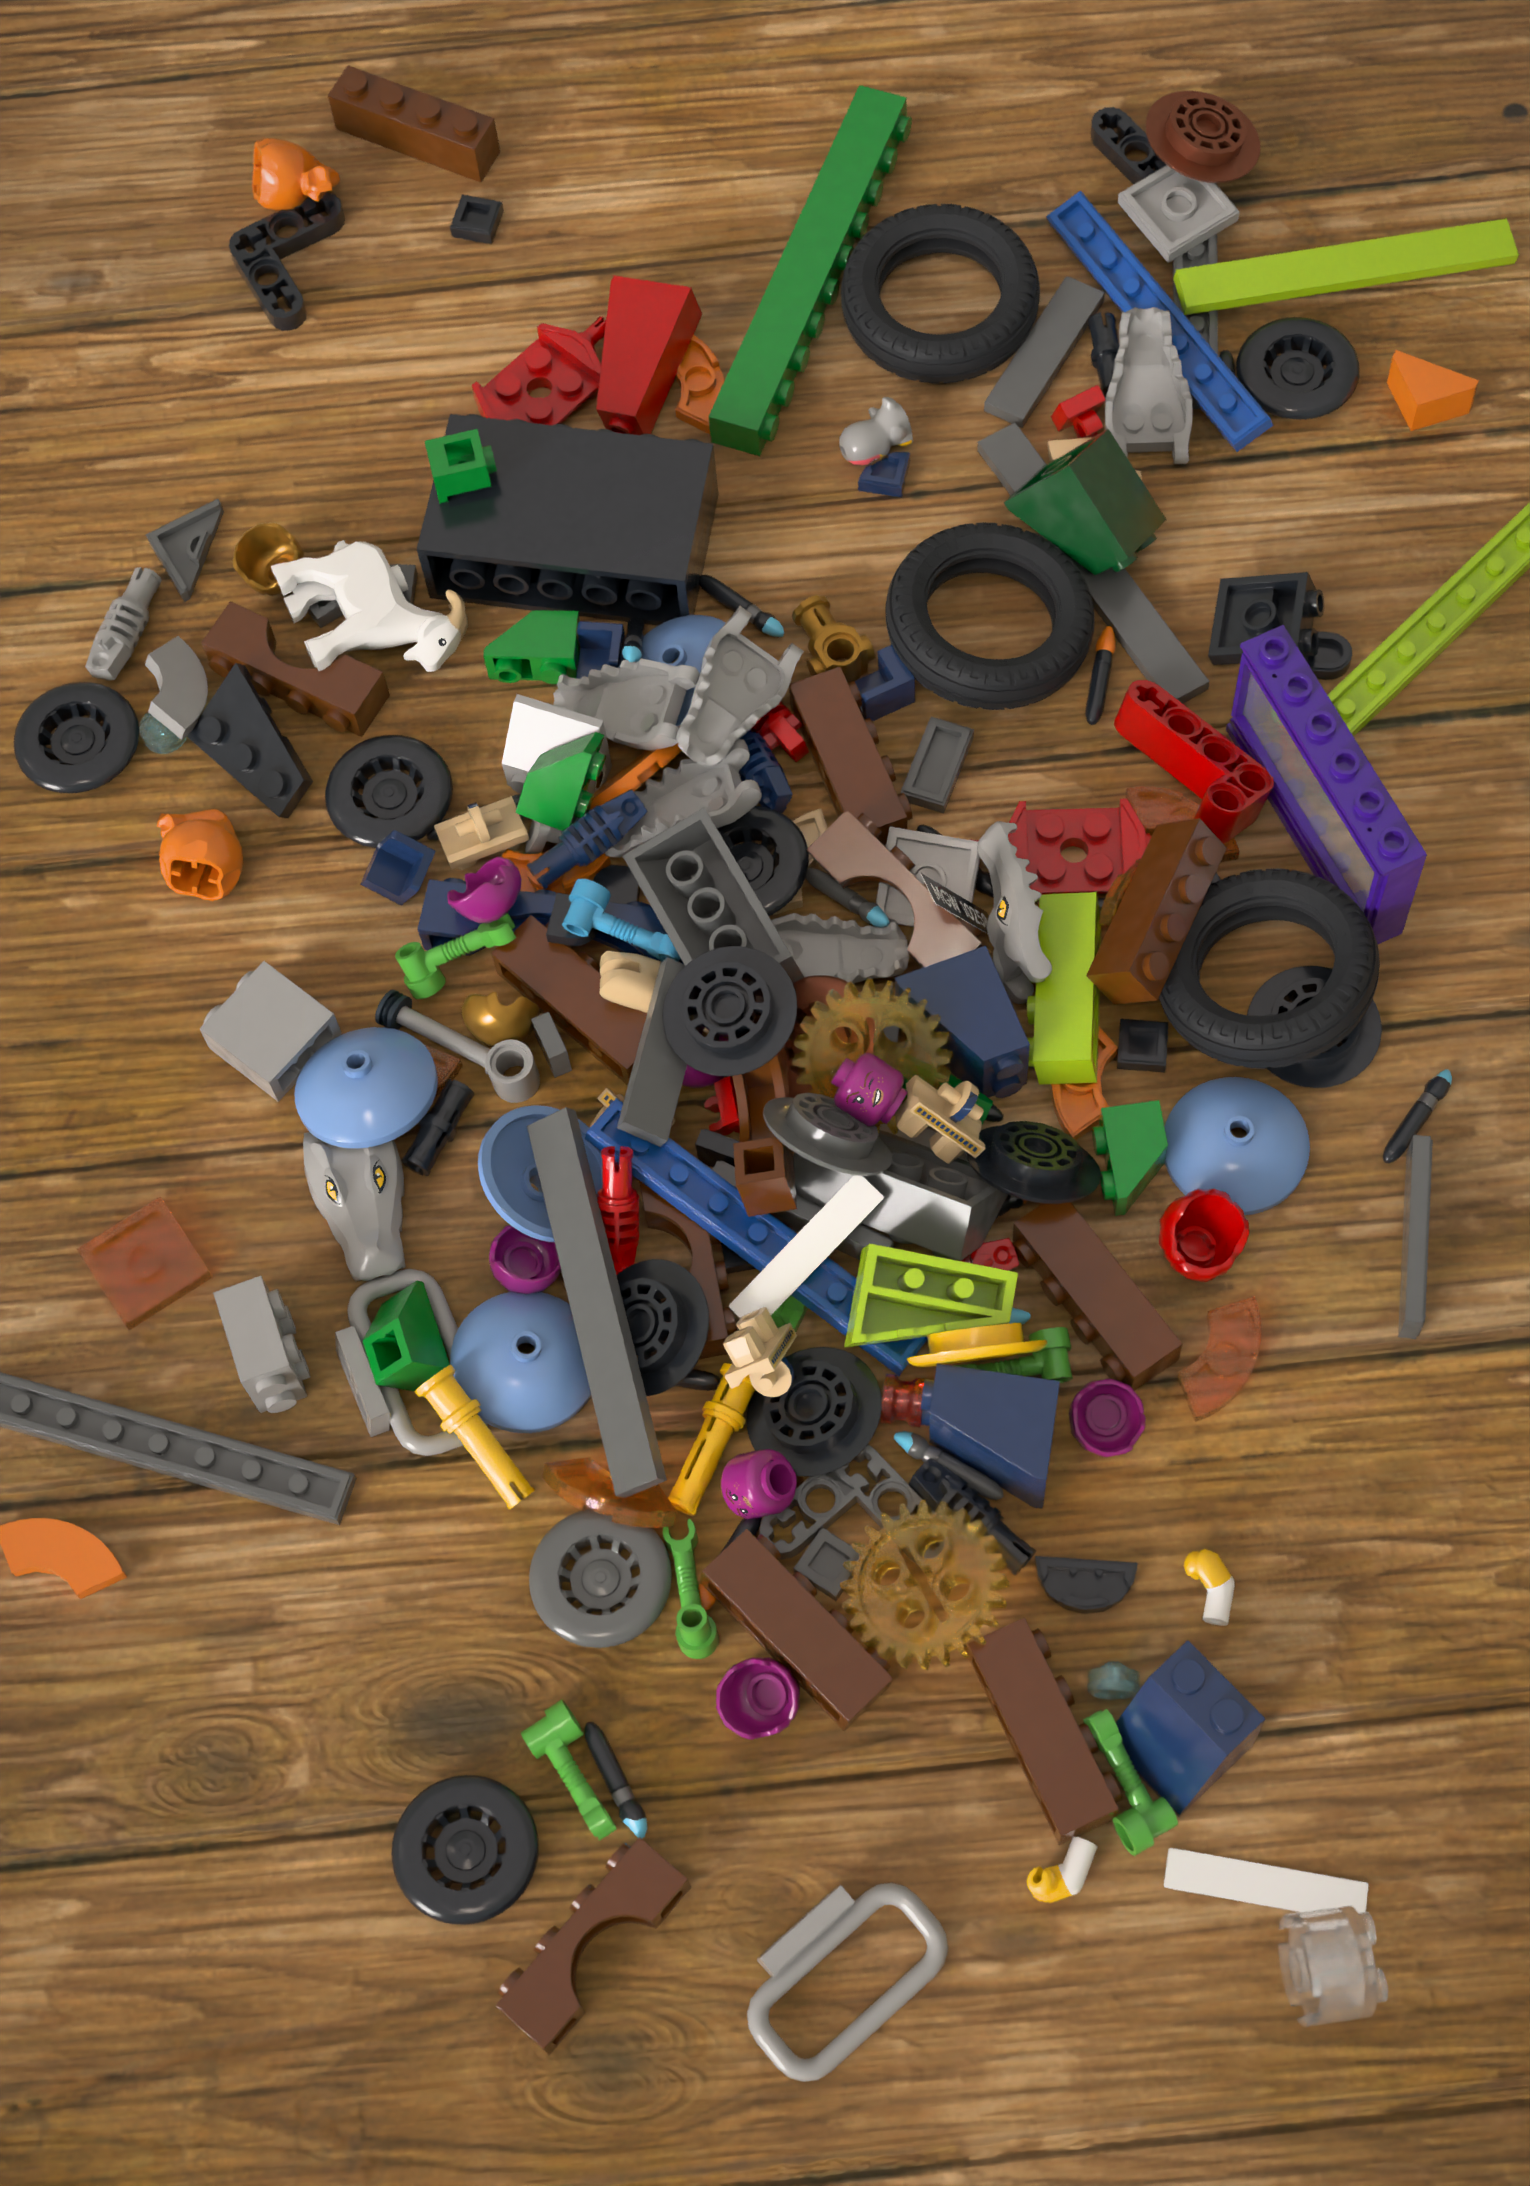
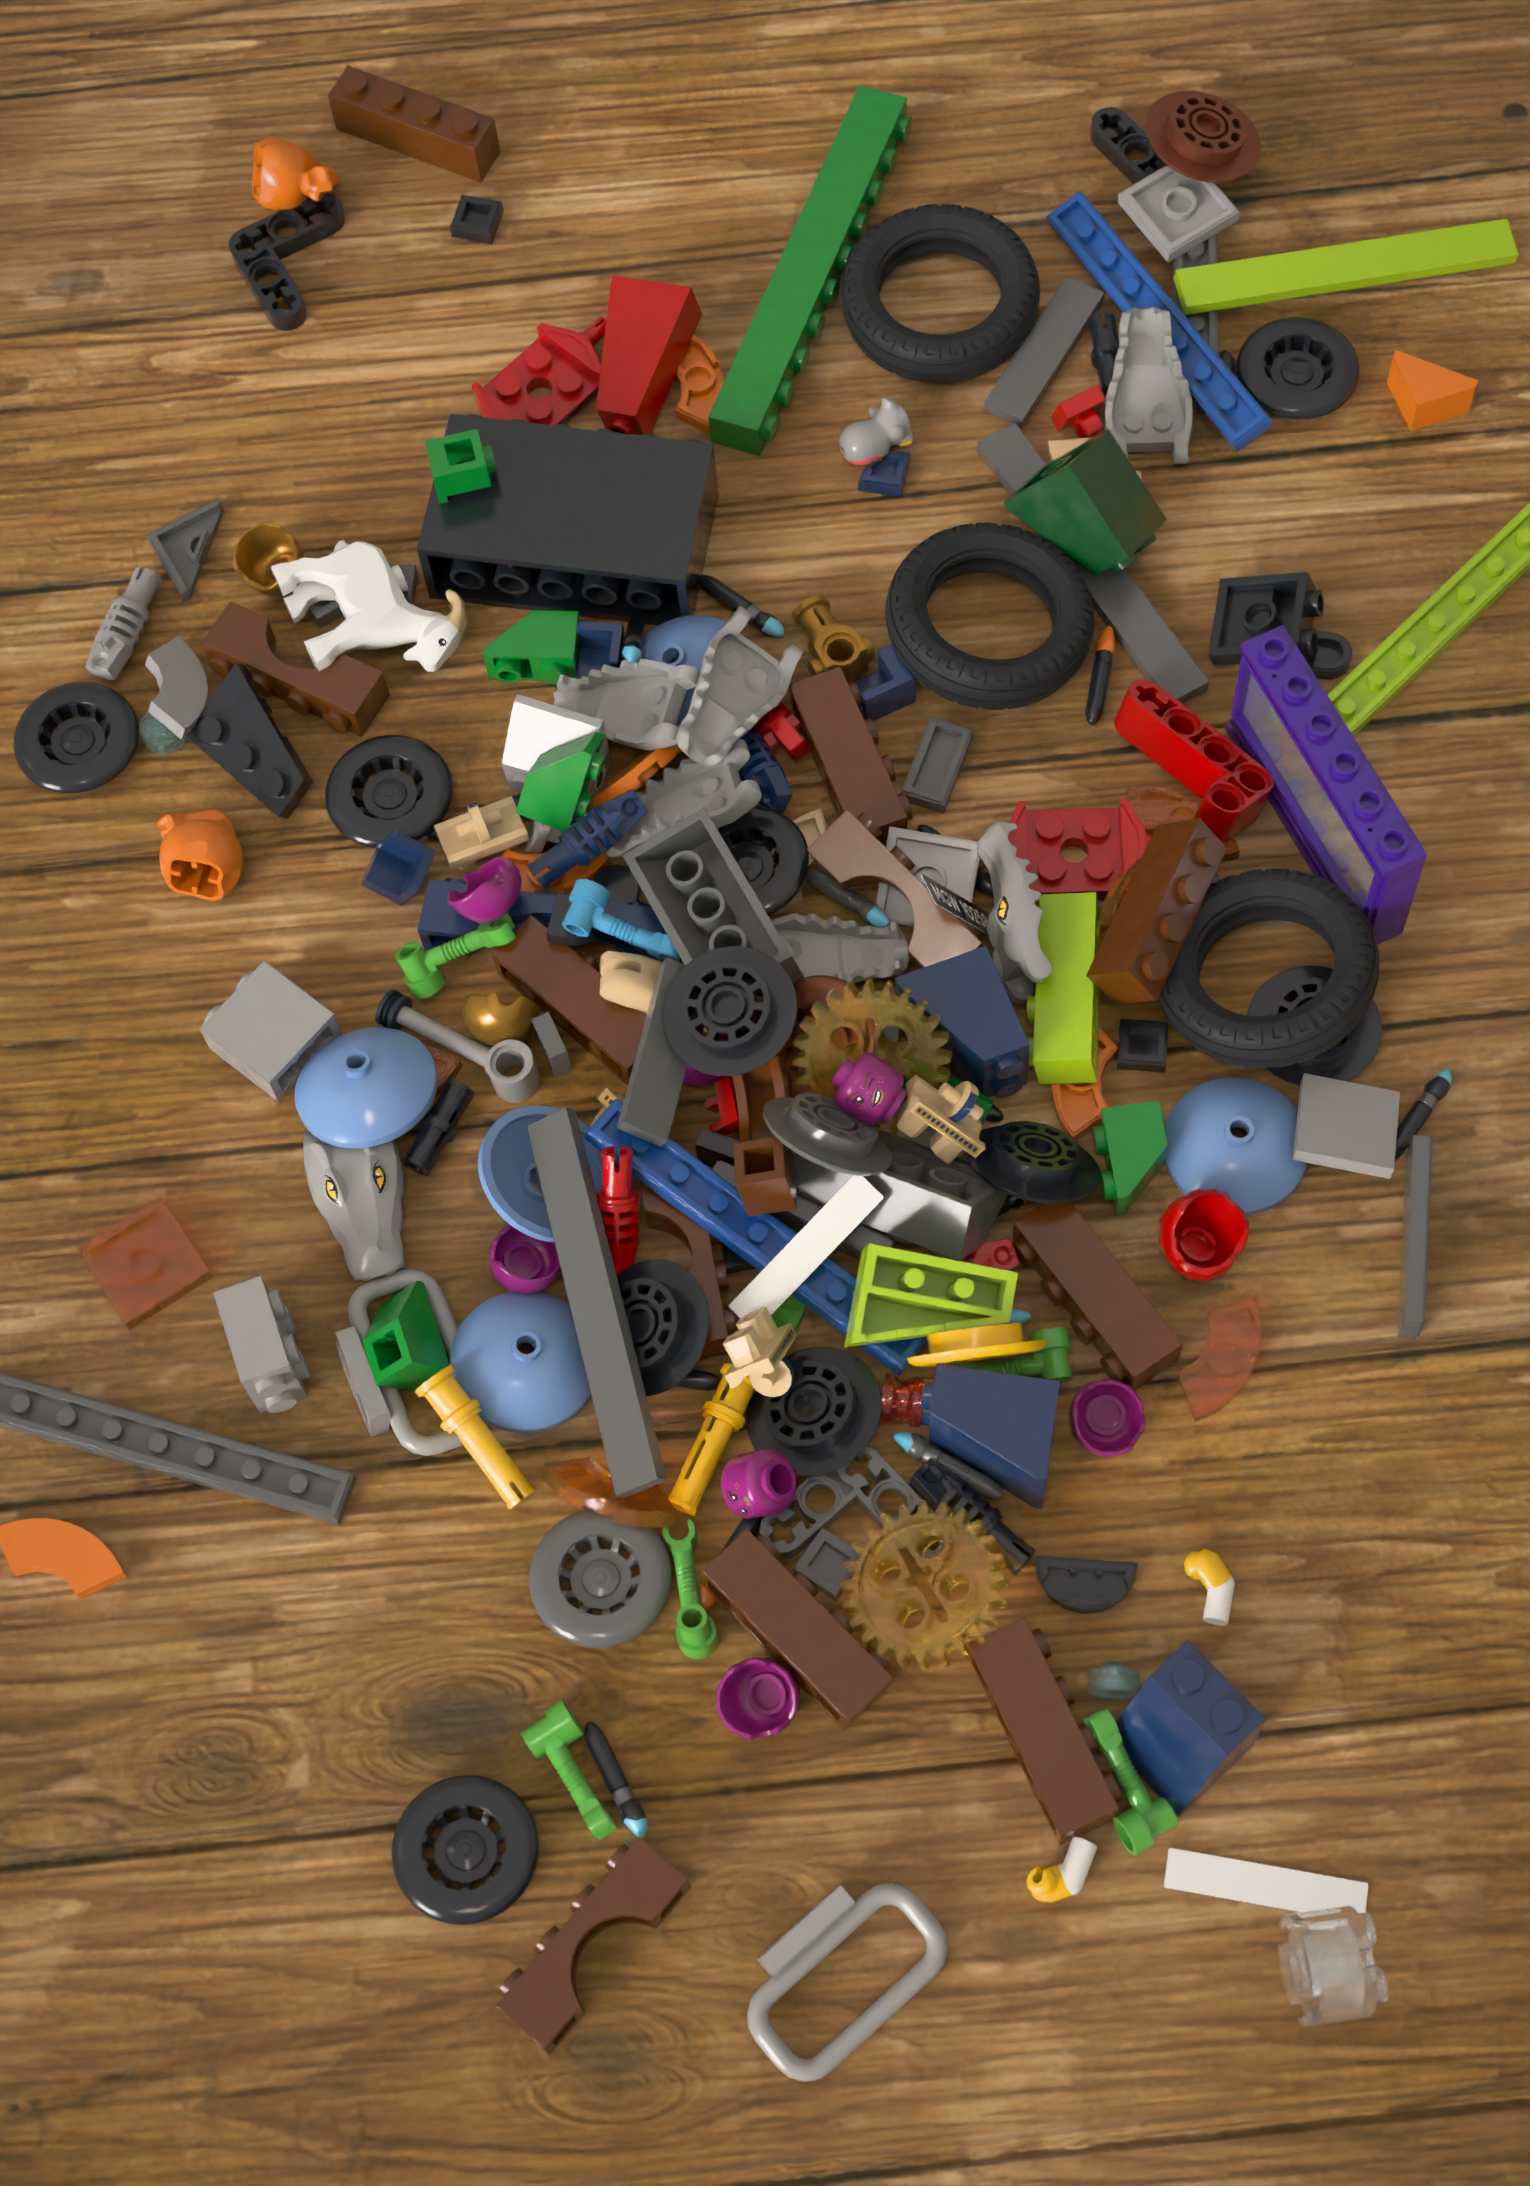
none -> light grey tile [1292,1073,1400,1179]

